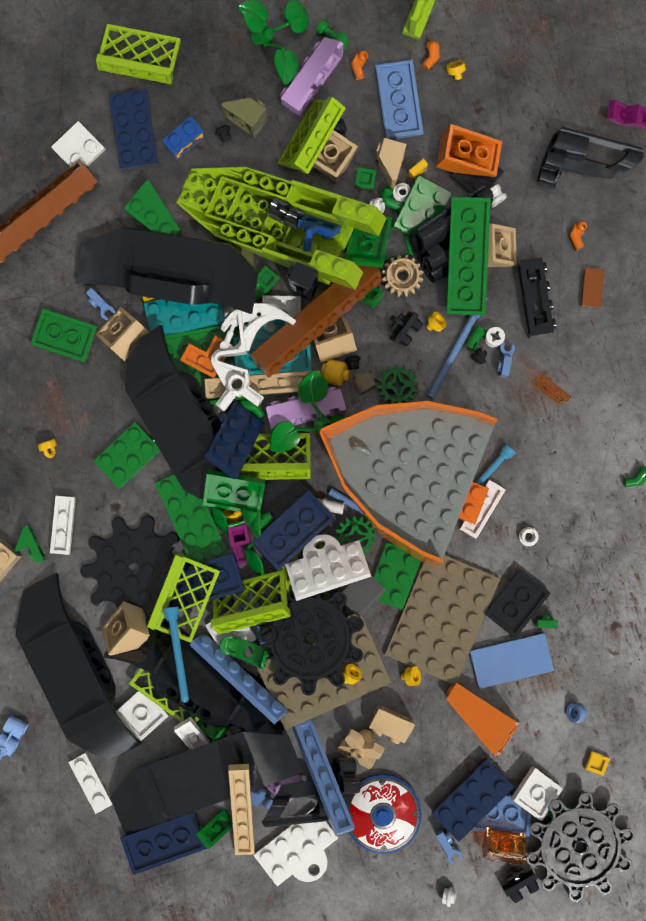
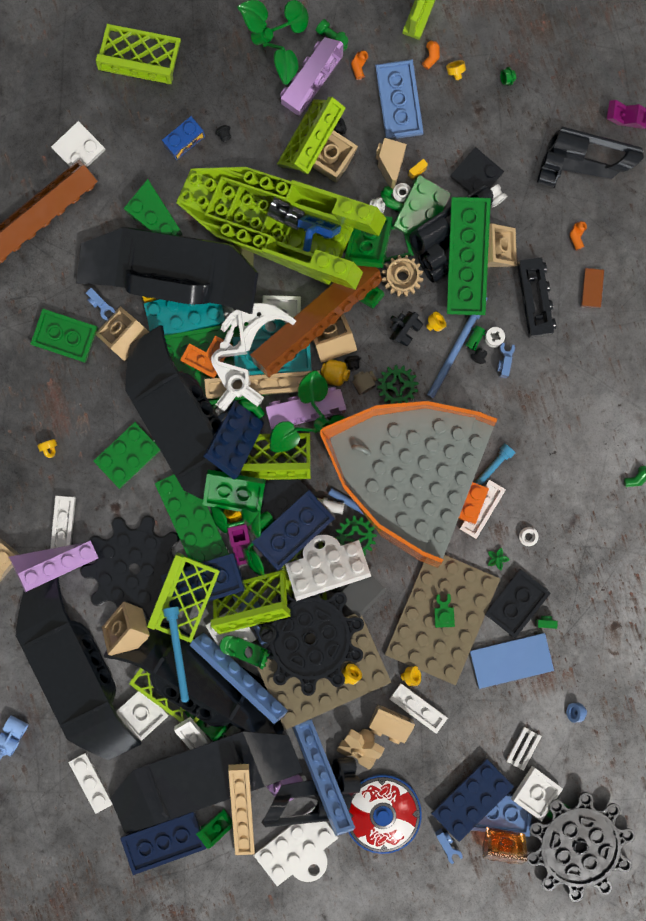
green slope [14,525,47,564] -> none
dark blue plate [109,89,159,170] -> none
olive slope [221,98,268,138] -> none
medium blue plate [251,787,273,809] -> none
green plate [255,265,280,300] -> none
black brick [287,261,319,302] -> none
green plate [355,167,377,190] -> none
green plate [374,542,421,610] -> none
orange slope [436,124,502,177] -> none
white plate [442,887,457,907] -> none
orange slope [446,683,520,756] -> none
black hips [502,867,539,903] -> none
clear orange tile [531,373,572,405] -> none
yellow tile [584,750,610,776] -> none
none -> lavender wedge [9,541,98,592]
none -> white plate [389,683,448,734]
none -> green plate [434,594,455,628]
none -> green plant [488,548,510,570]
none -> green plate [500,67,516,86]
none -> white tile [506,726,542,771]

